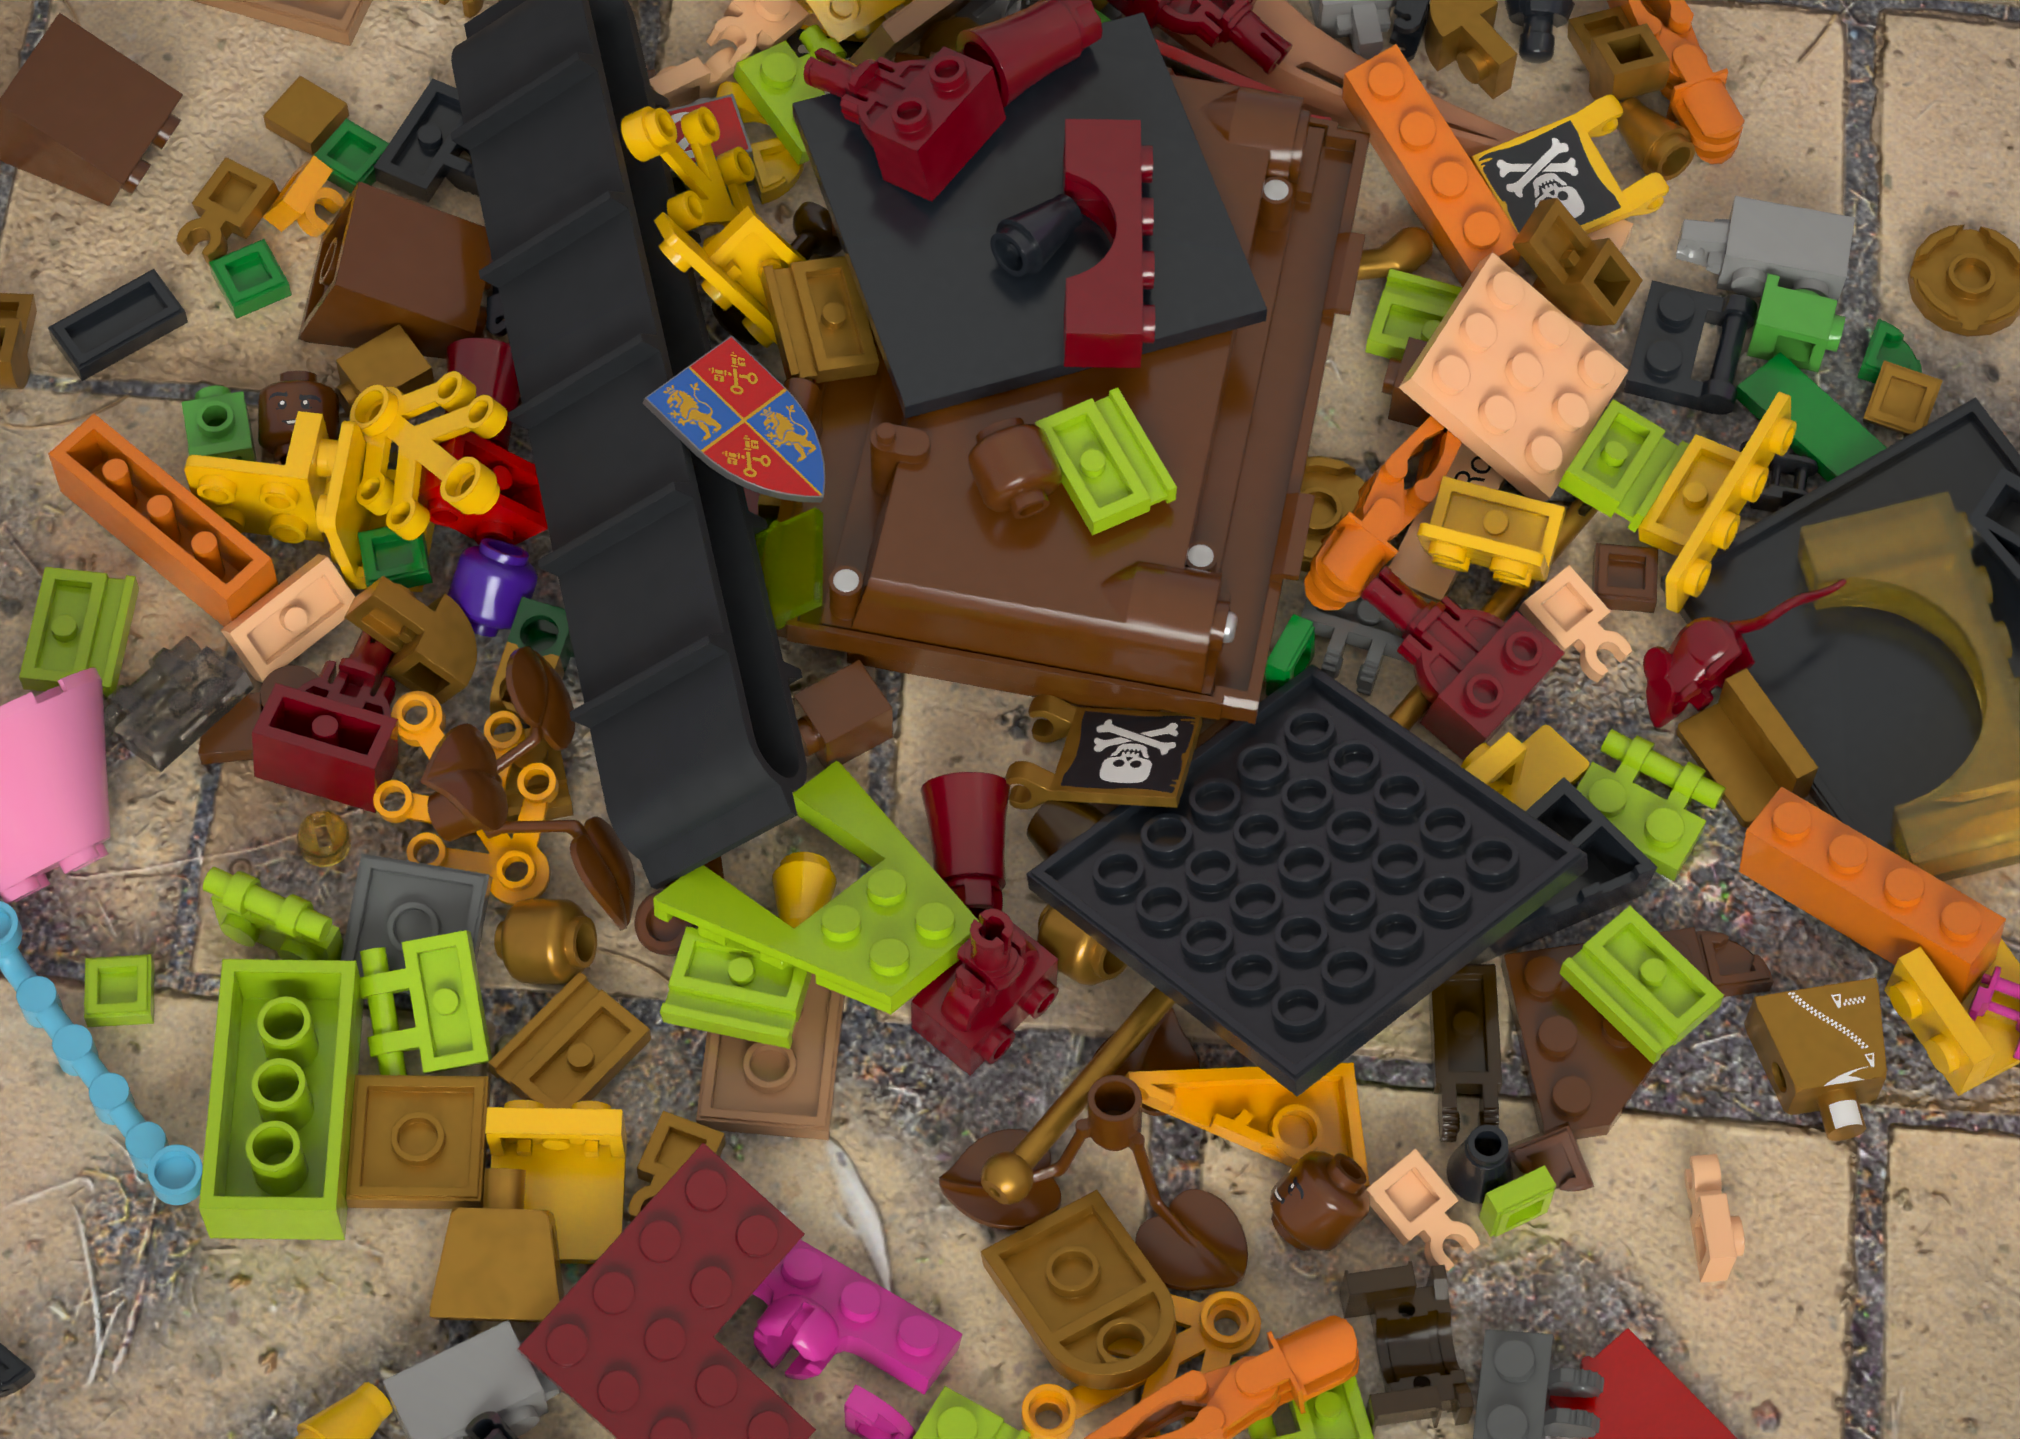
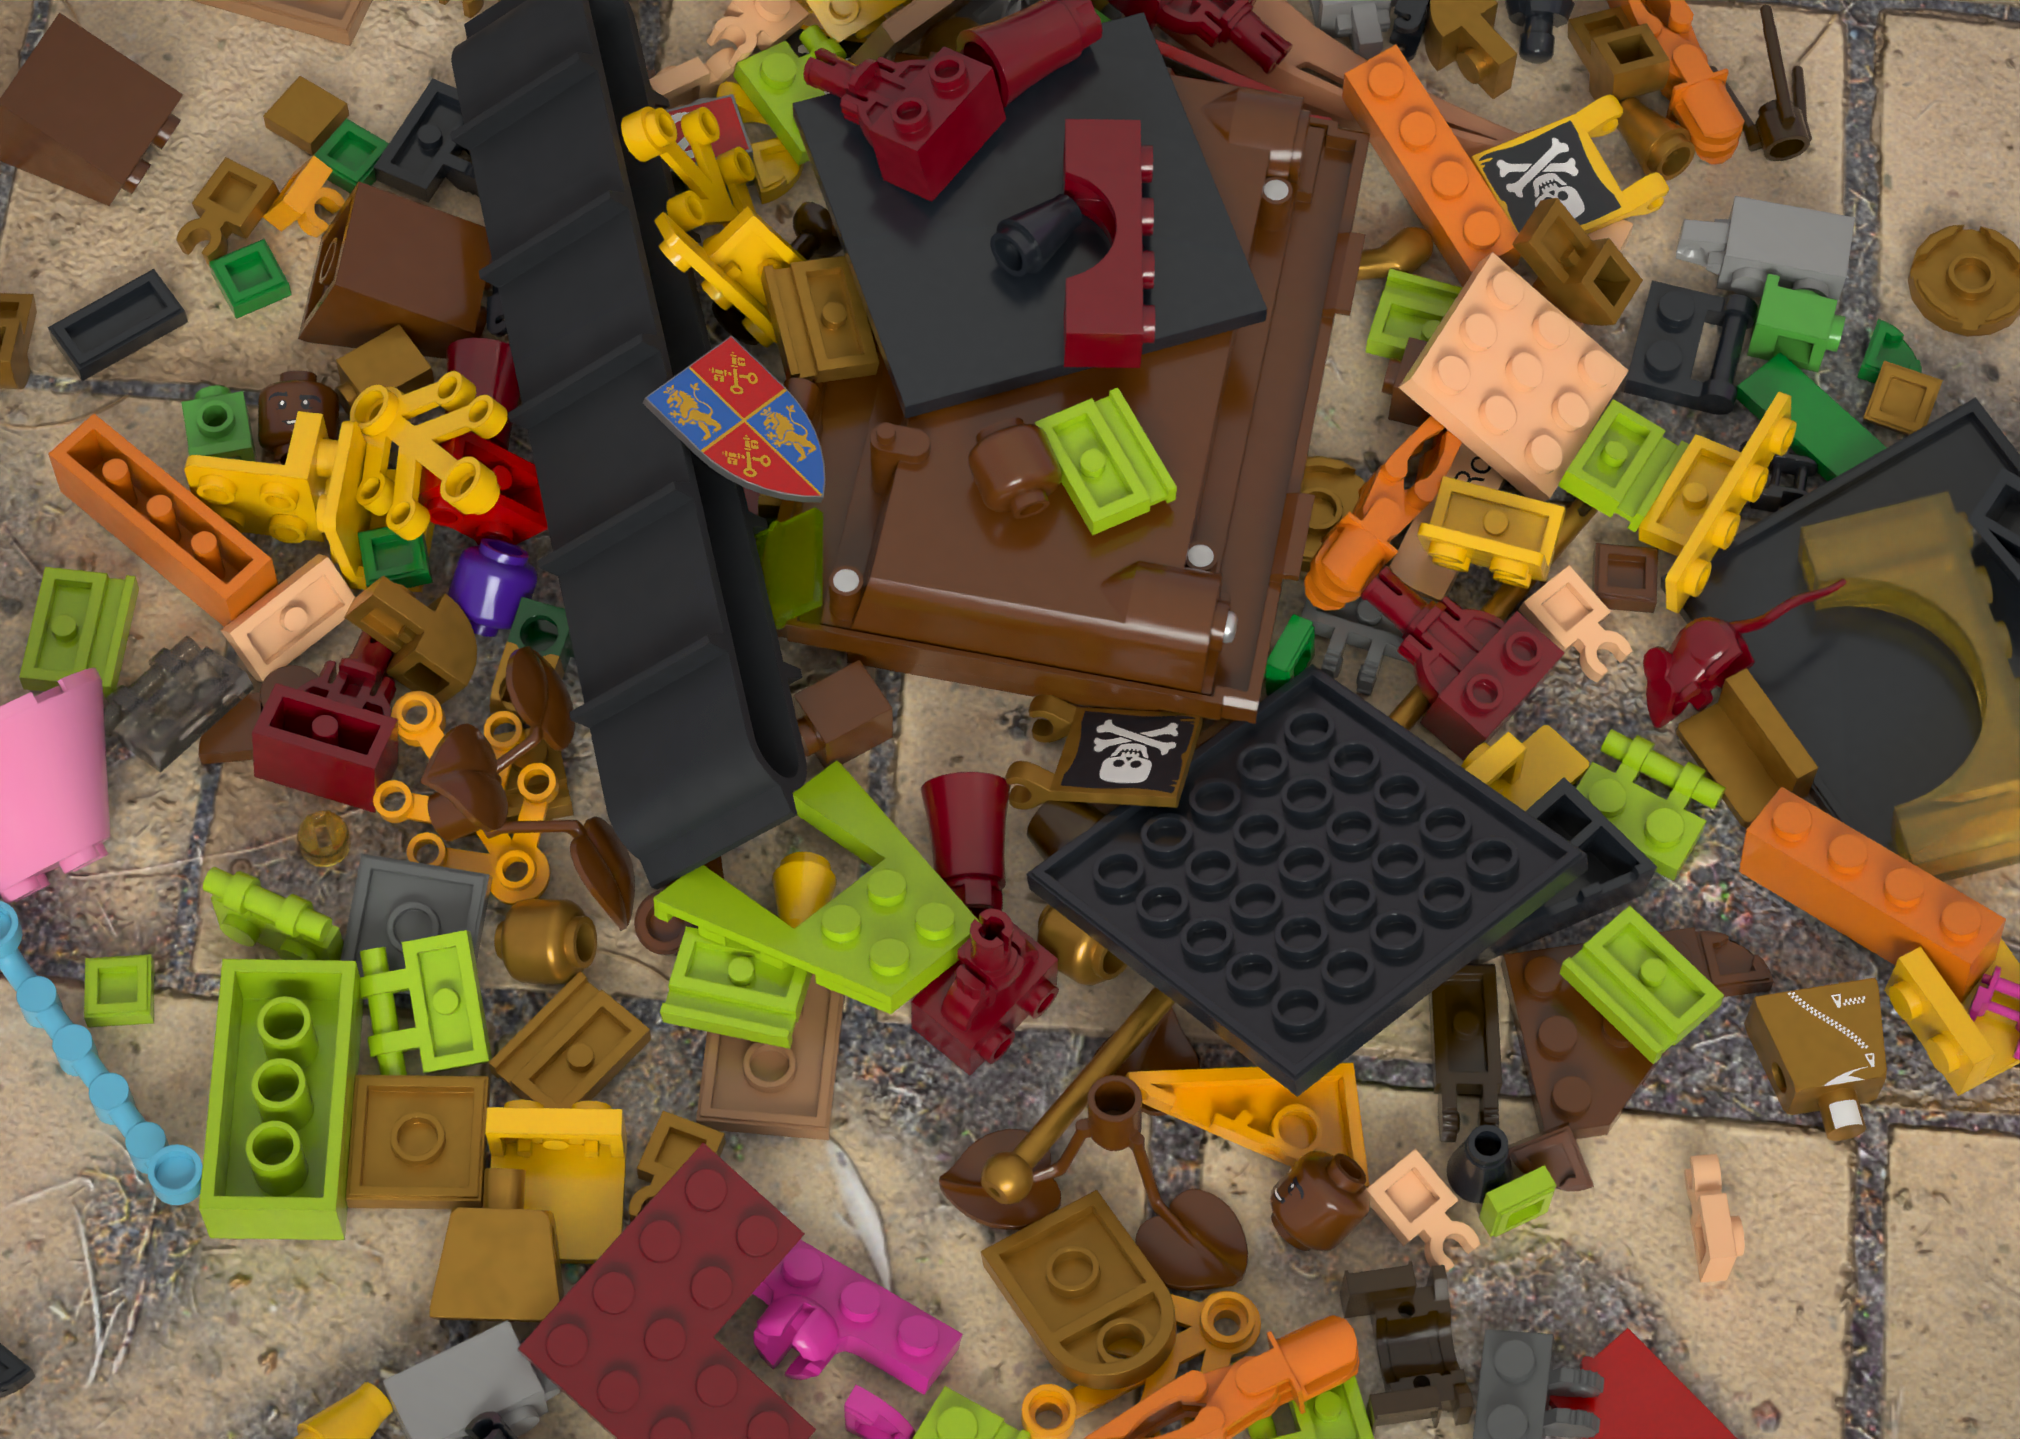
none -> dark brown plant [1710,4,1812,161]

